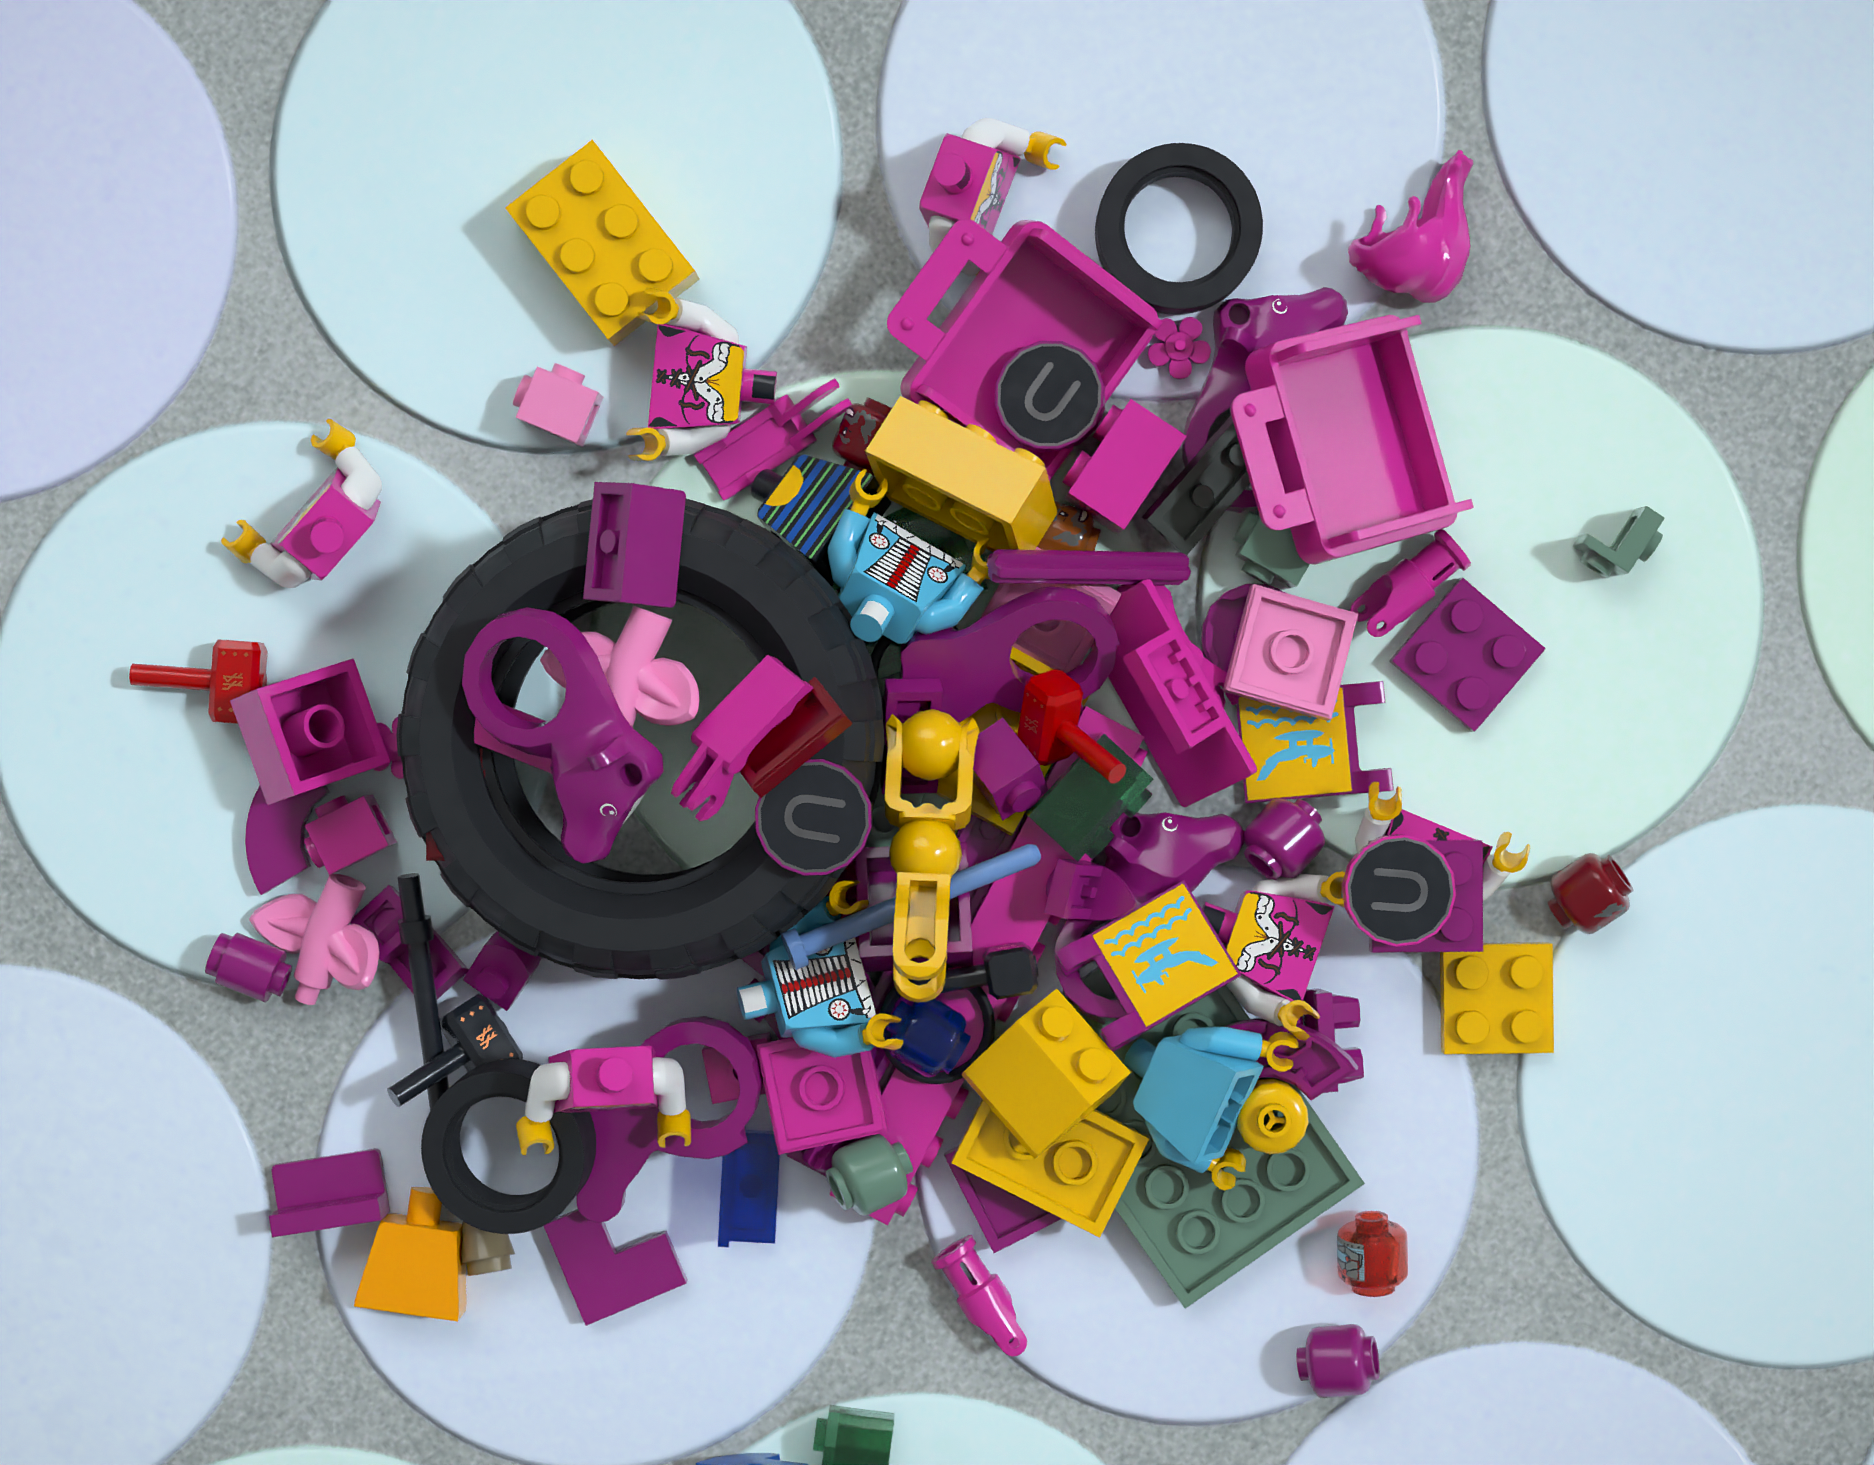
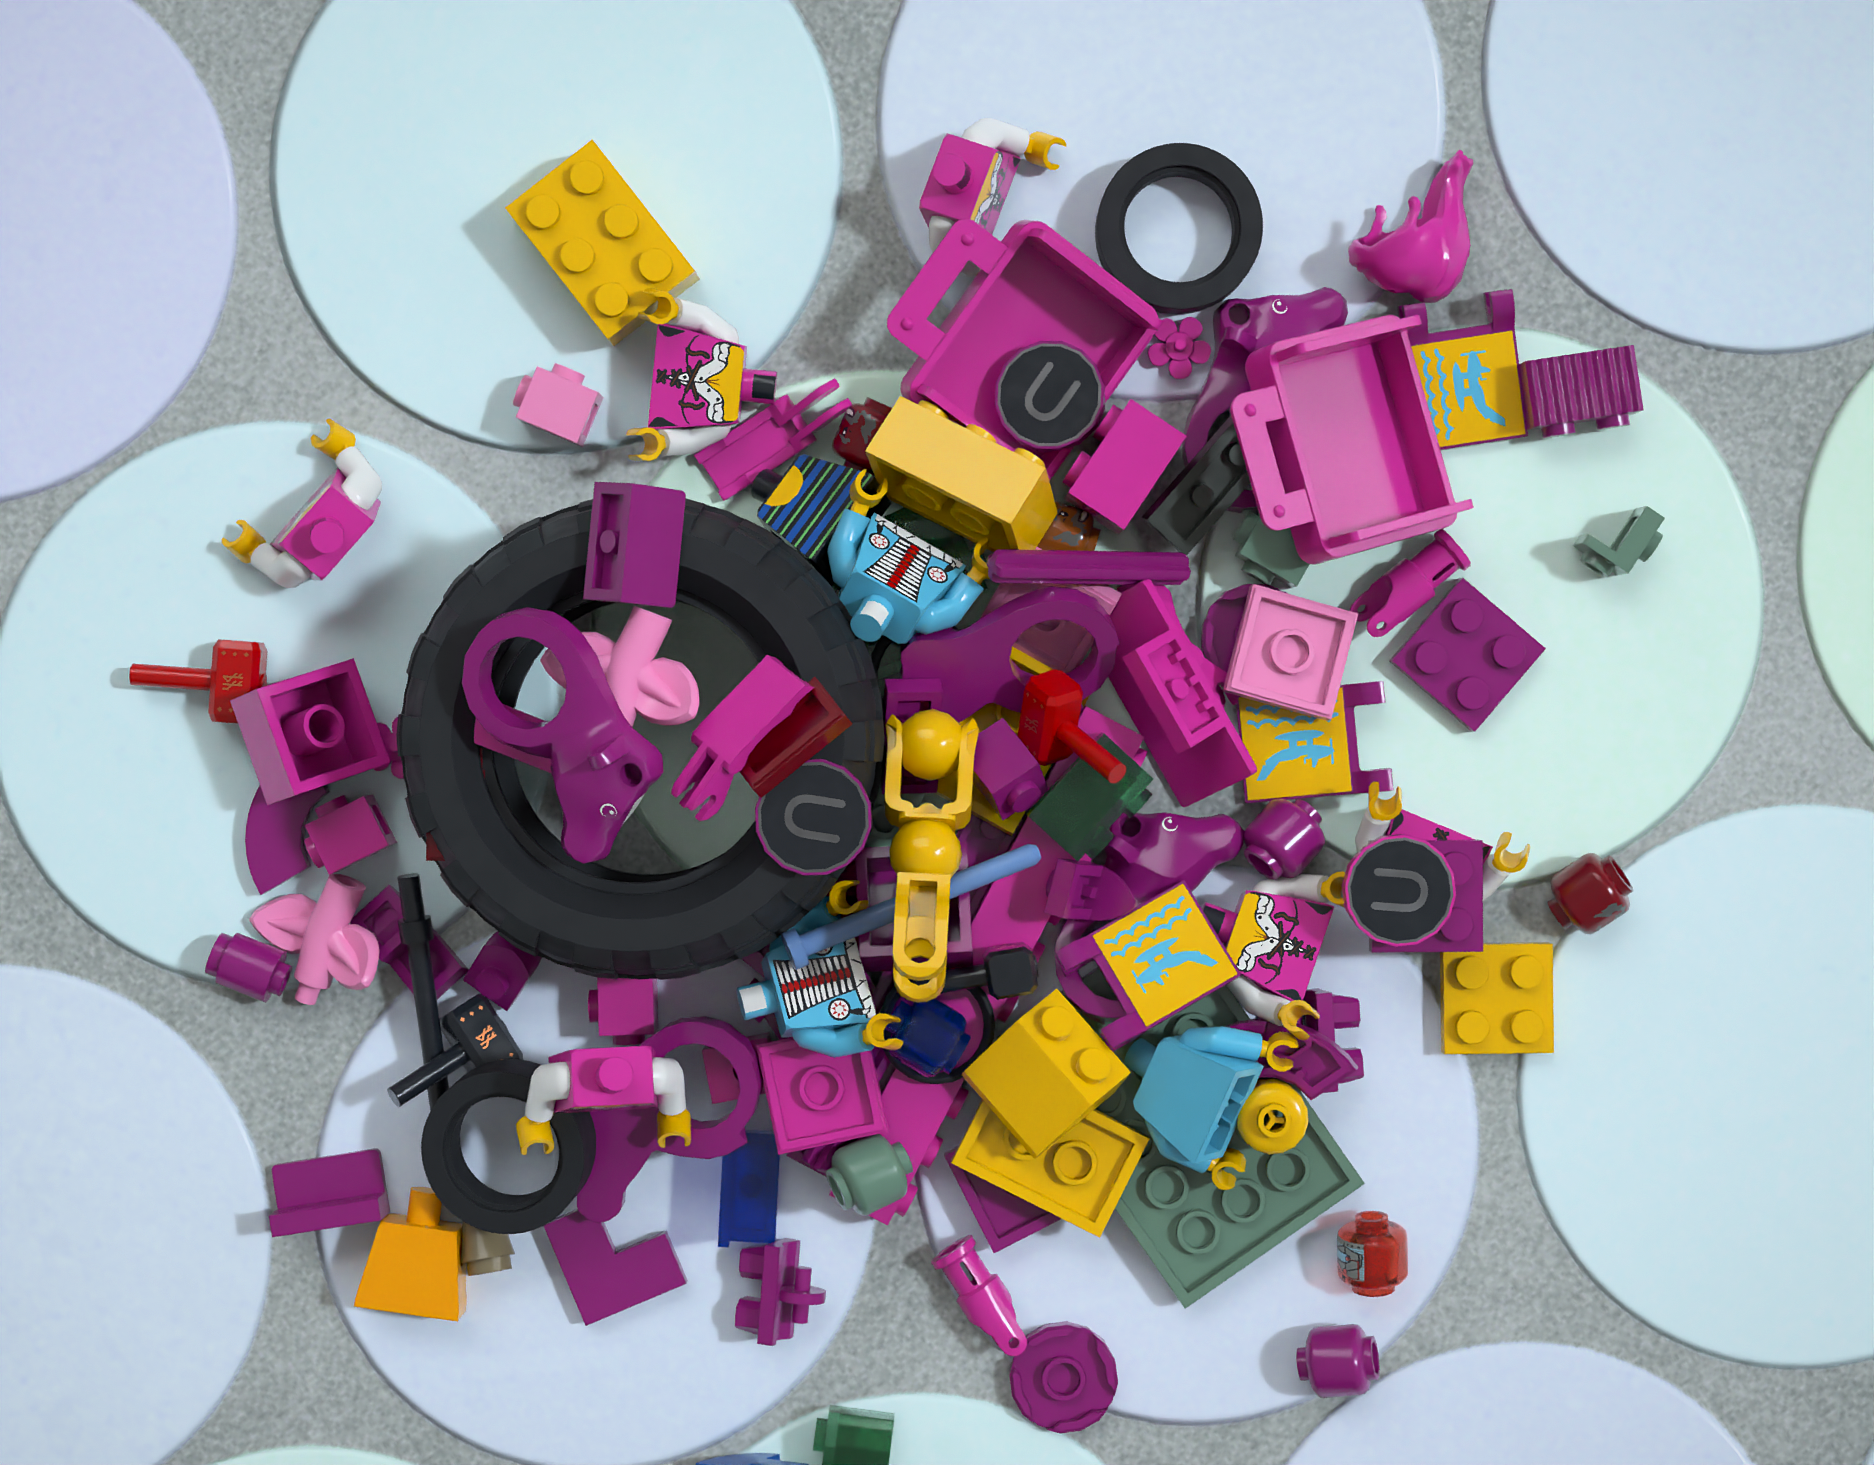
none -> dark pink brick [588,978,659,1045]
none -> magenta hips [735,1238,826,1346]
none -> magenta tile [1009,1321,1118,1433]
none -> flag [1397,289,1528,450]
none -> magenta brick [1519,345,1644,438]

